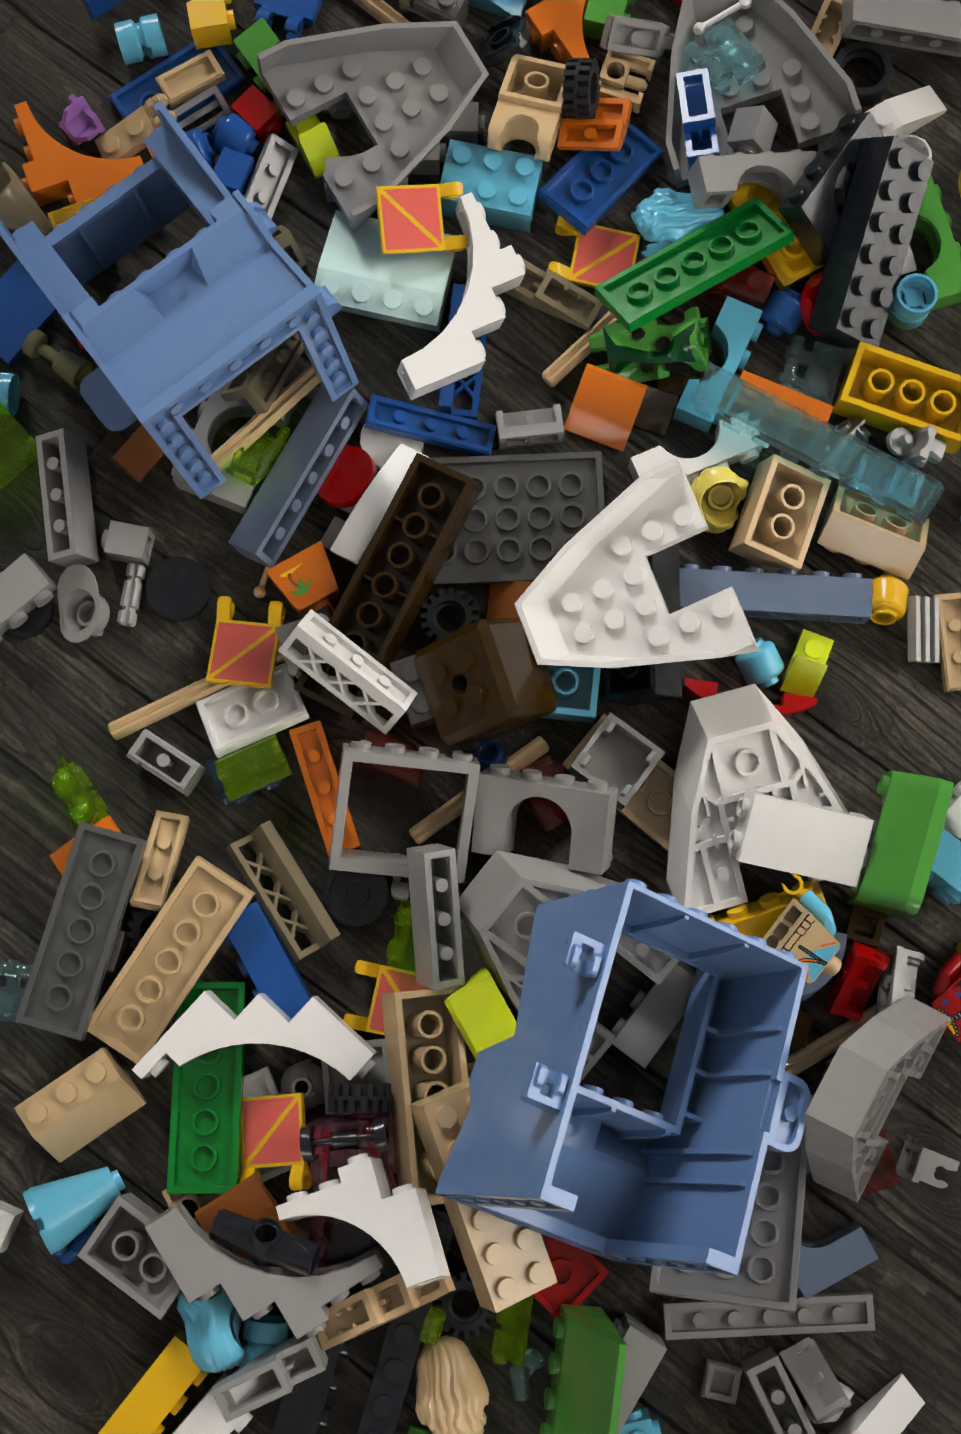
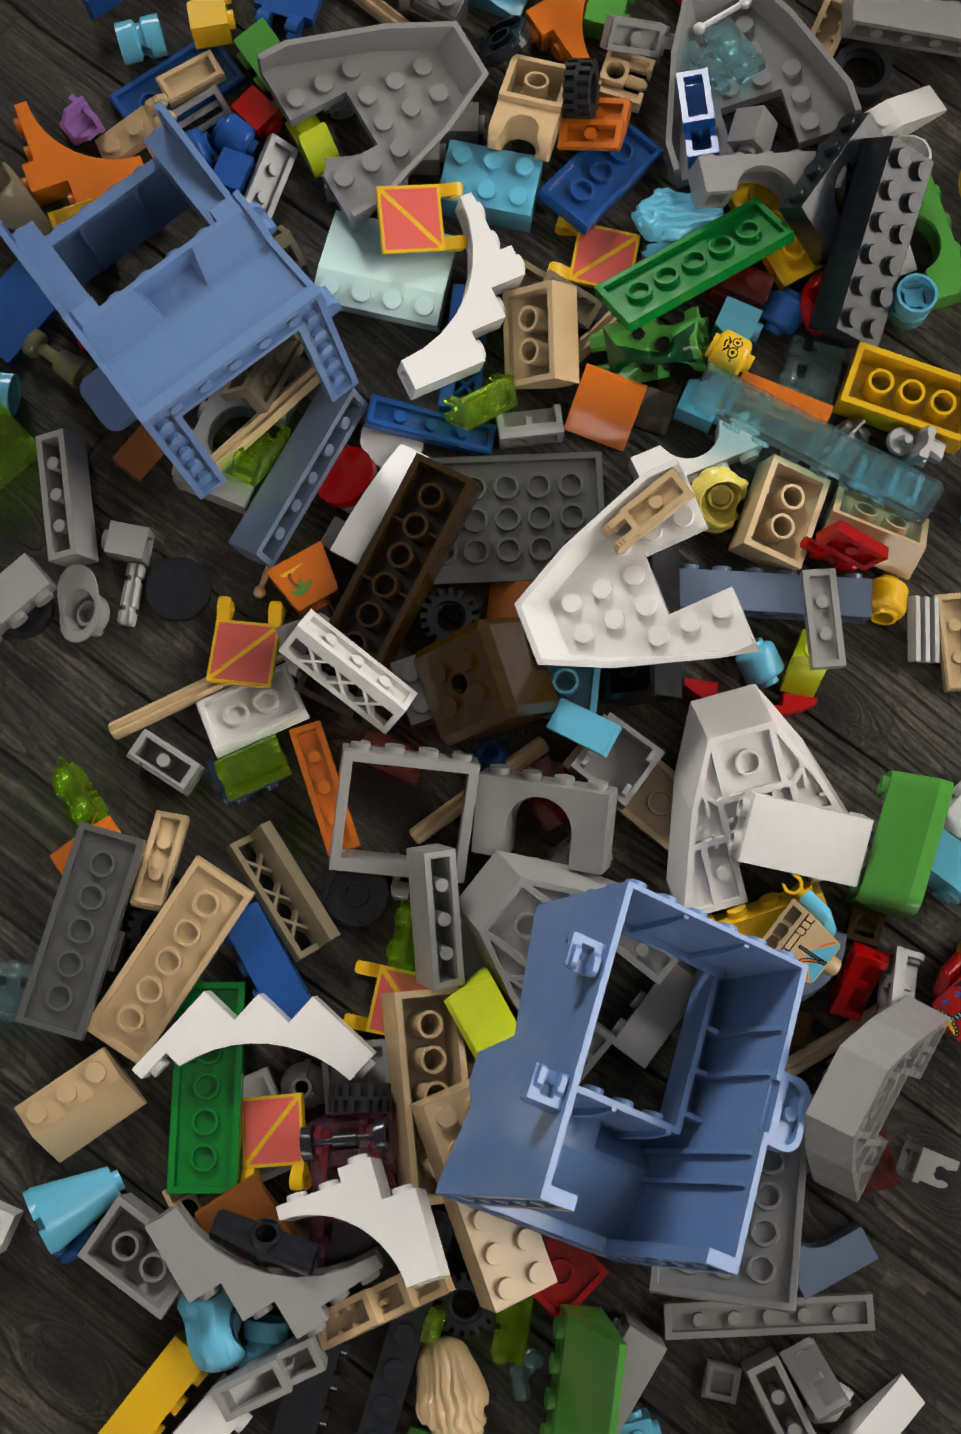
none -> clear neon green hinge [444,373,518,431]
none -> tan slope [502,279,580,389]
none -> medium azure tile [546,697,622,758]
none -> tan hinge [600,468,696,554]
none -> yellow head [704,330,755,379]
none -> red plate [800,520,889,573]
none -> light grey plate [800,568,846,670]

